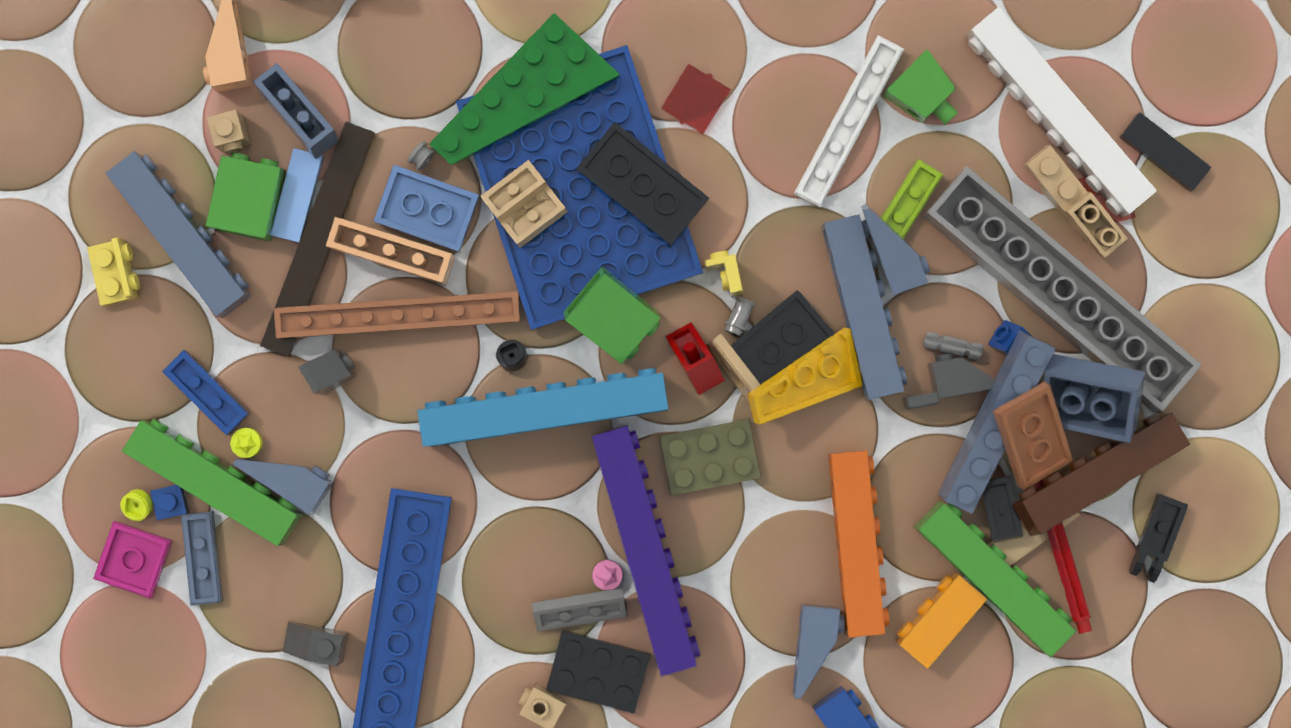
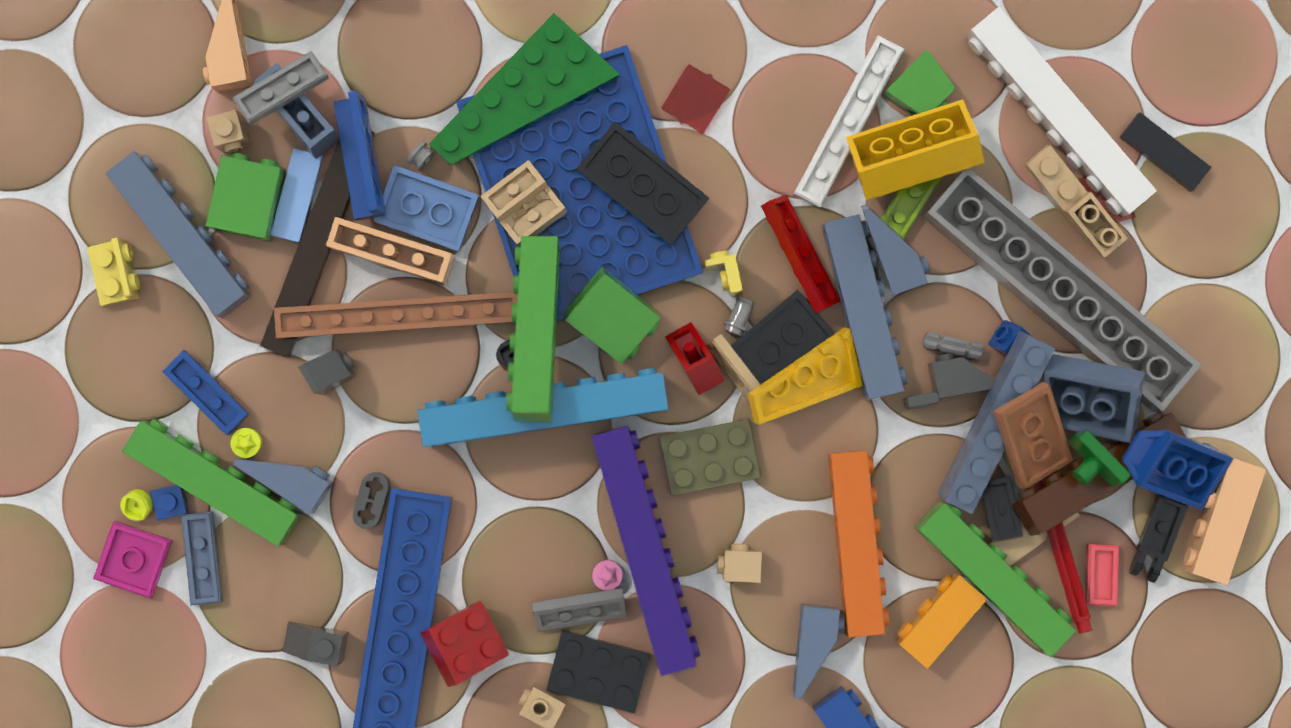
none -> light grey tile [233,51,329,126]
none -> blue fence [333,90,386,221]
none -> dark grey beam [353,472,390,529]
none -> red brick [420,601,509,687]
none -> bright green brick [506,236,561,422]
none -> tan brick [717,544,762,583]
none -> red plate [761,194,841,313]
none -> yellow brick [846,99,985,200]
none -> green tile [1068,430,1131,486]
none -> coral tile [1085,544,1119,606]
none -> blue slope [1122,430,1234,510]
none -> light nougat brick [1183,458,1266,586]

